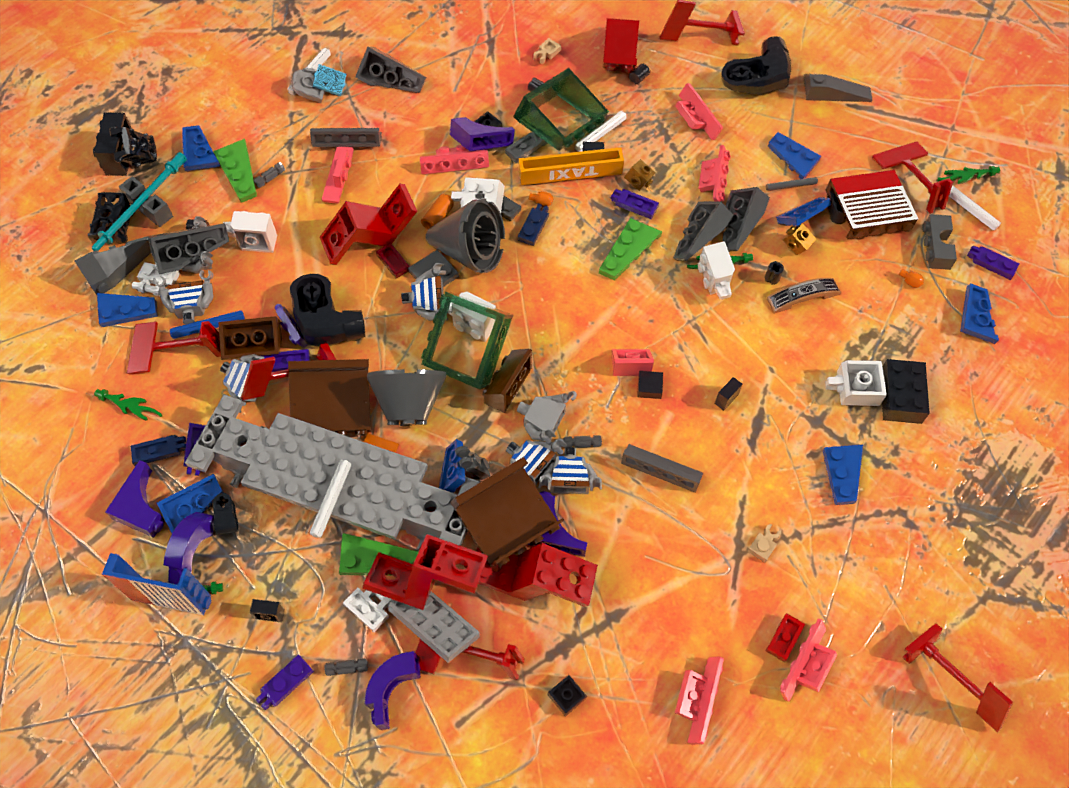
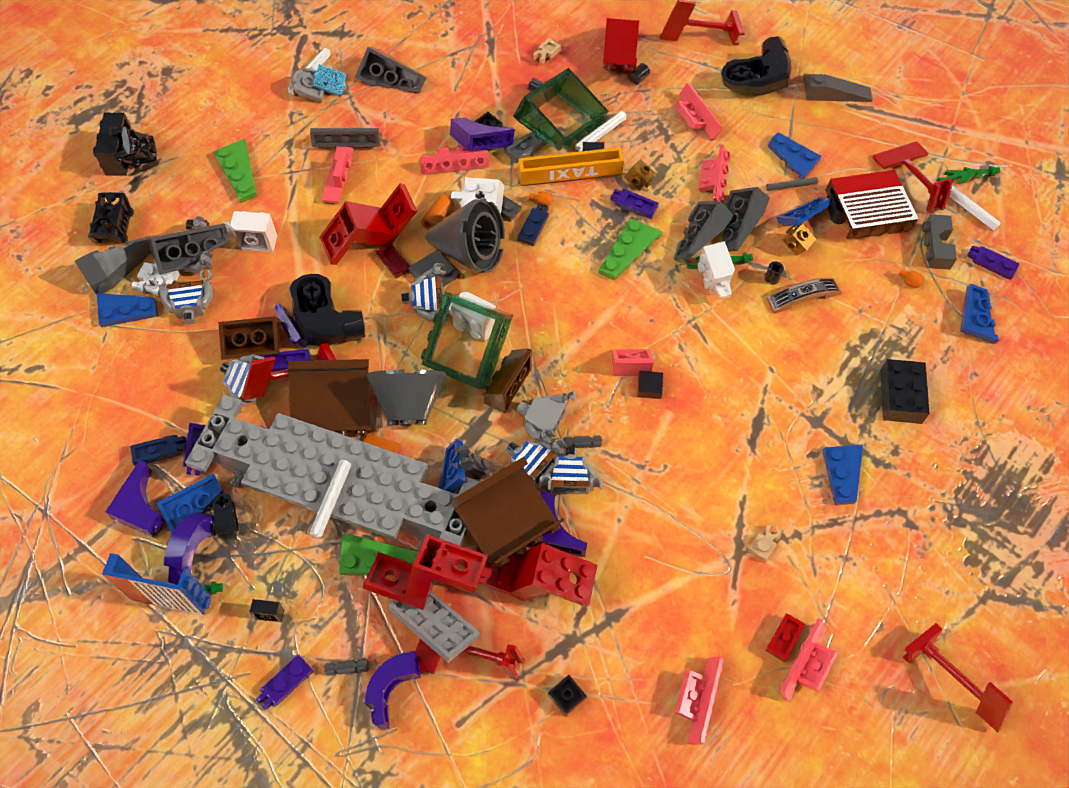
teal bar [92,152,187,251] -> none
green piece [94,389,162,421] -> none
dark grey arch [118,176,173,227] -> none
piece [127,321,221,375] -> none
blue axle [170,310,245,339] -> none
blue wing [182,125,220,171] -> none
dark grey axle [254,162,285,188] -> none
white plate [343,588,394,632] -> none
dark grey fence [621,444,703,493] -> none
black piece [714,377,743,411] -> none
white hinge [825,360,886,406] -> none

